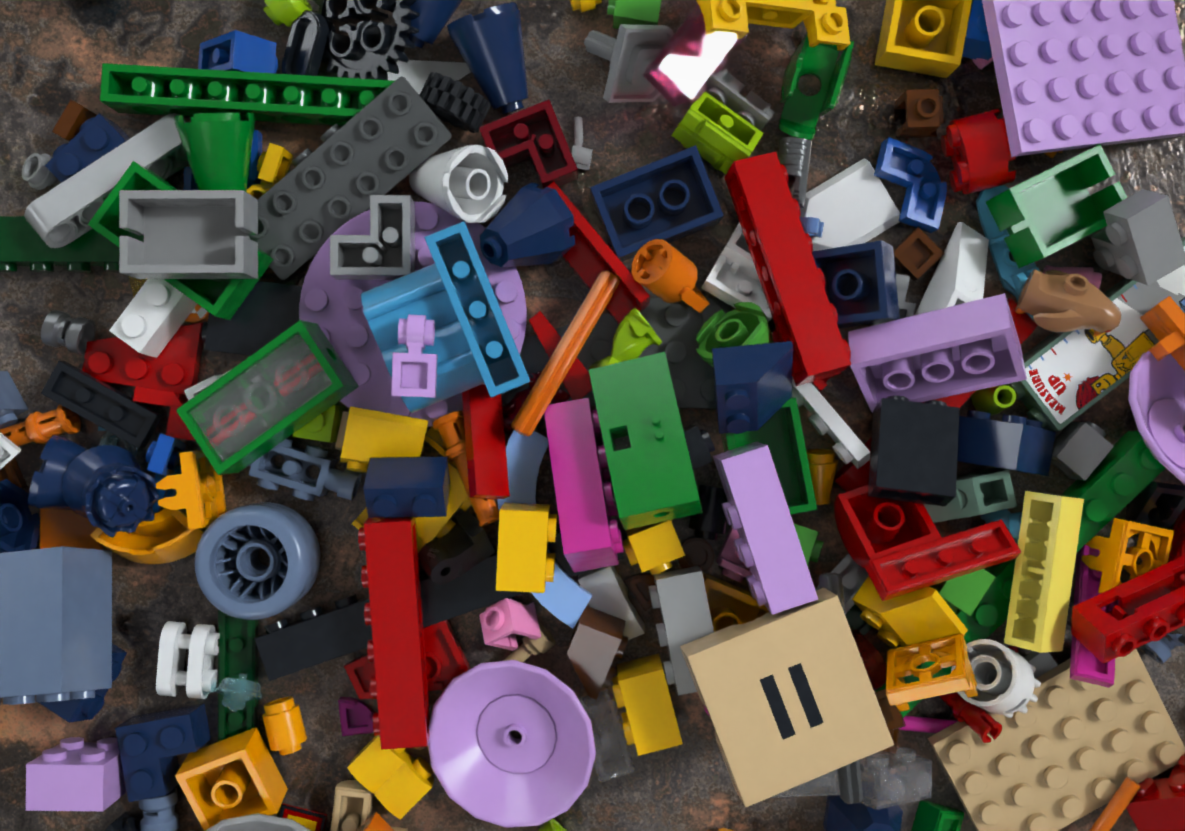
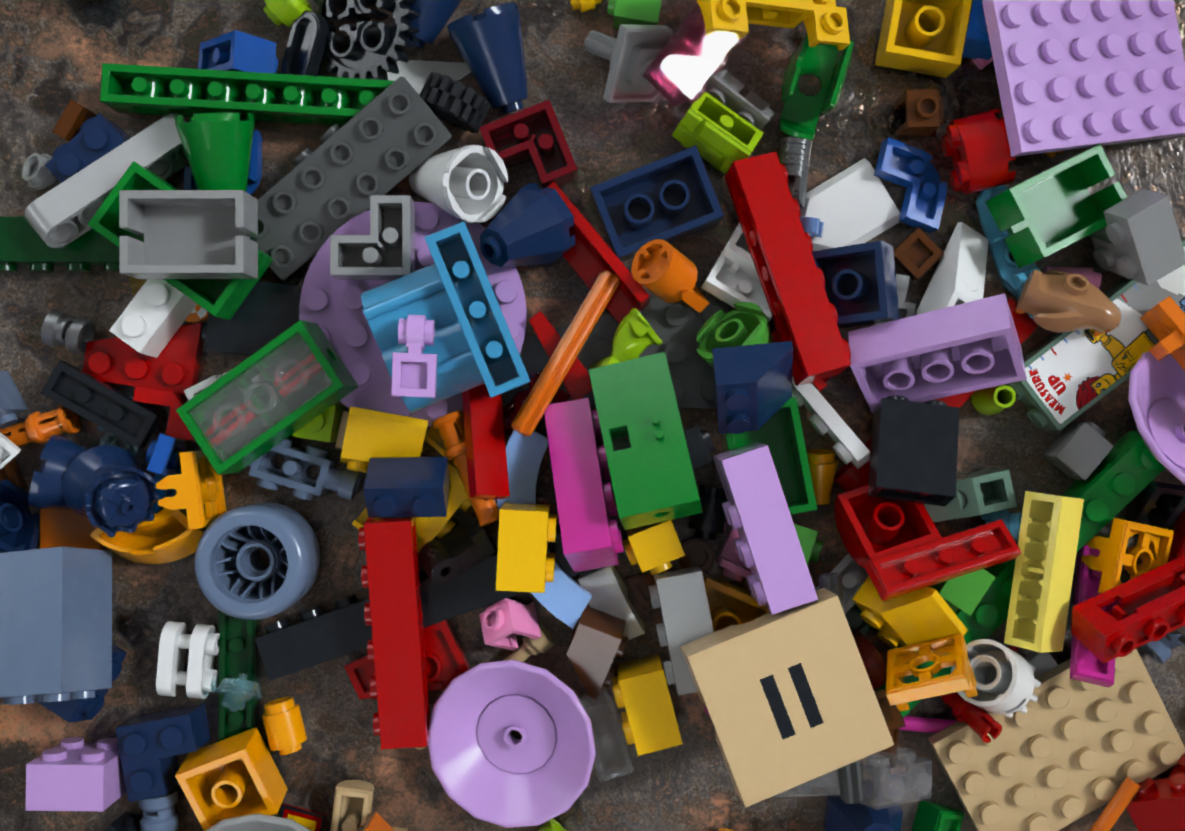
yellow plate [246,143,293,199] -> none
magenta tile [338,697,375,736] -> none
yellow brick [347,736,435,820] -> none
light grey hand [571,117,593,170] -> none
dark blue brick [957,410,1056,476] -> none

